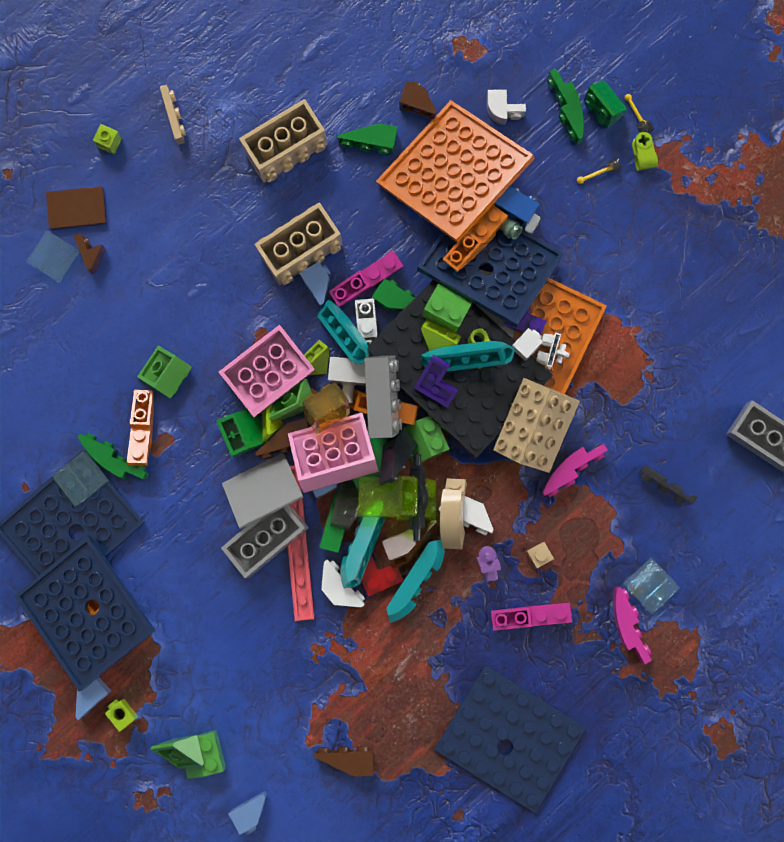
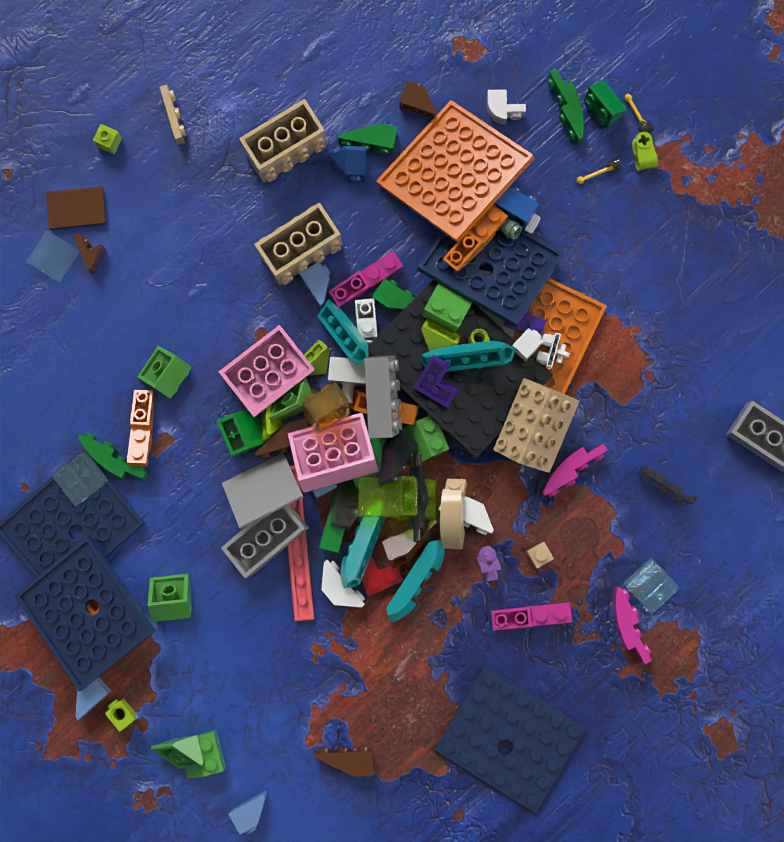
none -> bright green slope [148,574,192,622]
none -> blue slope [329,146,367,183]

